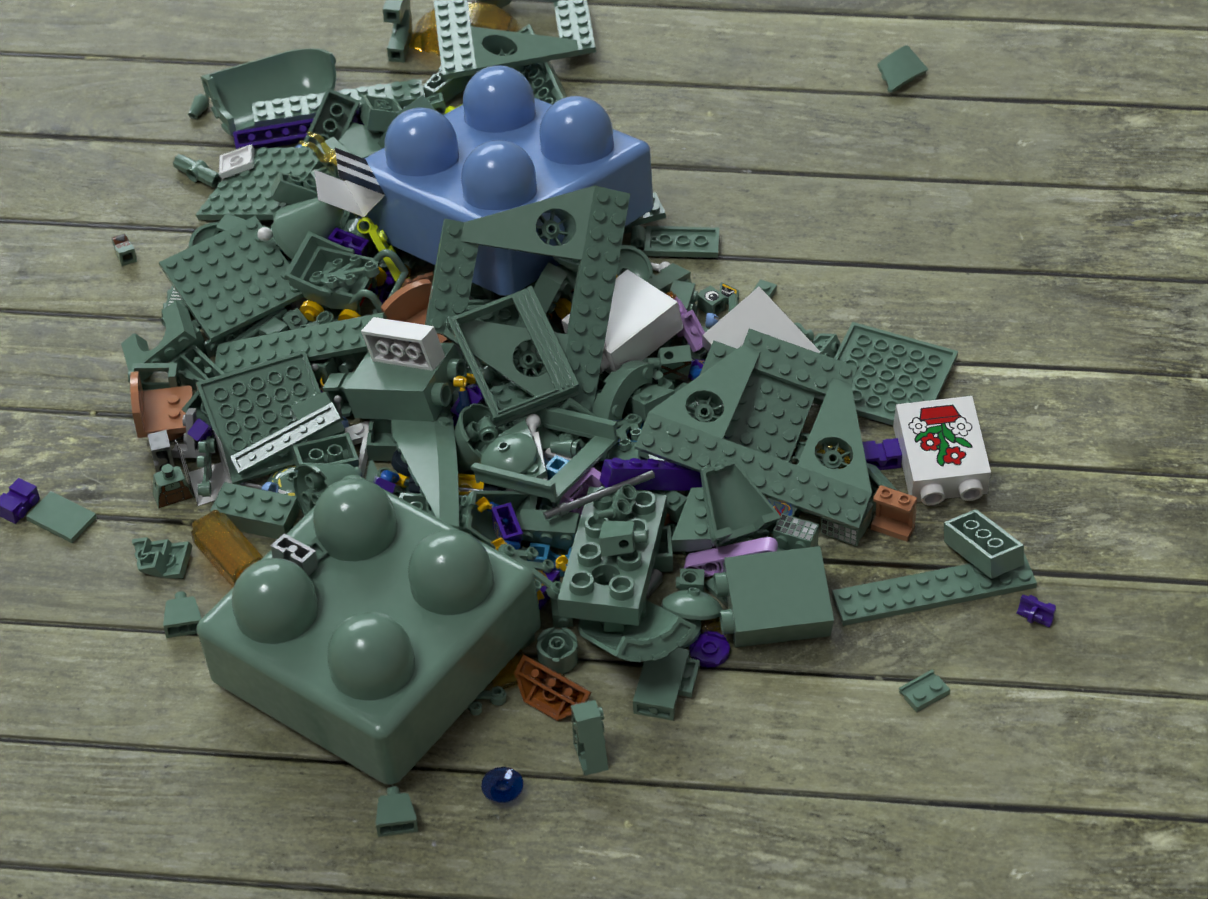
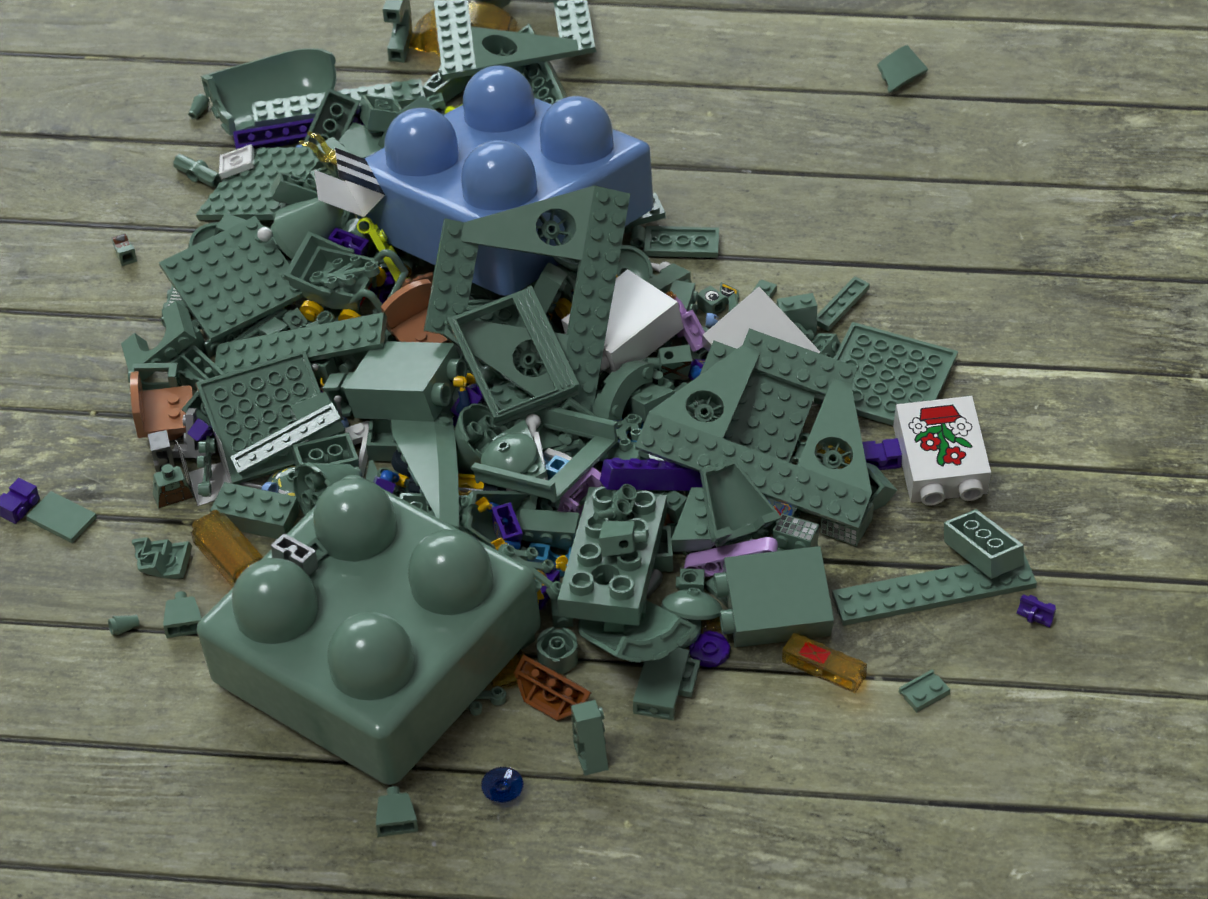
white brick [361,317,445,371] -> none
sand green cone [479,417,498,444] -> none
flat silver bar [543,470,655,520] -> none
sand green cone [550,439,581,458] -> none
nougat panel [871,485,917,542] -> none
none -> sand green cone [108,615,139,636]
none -> sand green brick [777,293,817,337]
none -> clear yellow brick [782,633,867,693]
none -> sand green plate [817,276,870,331]

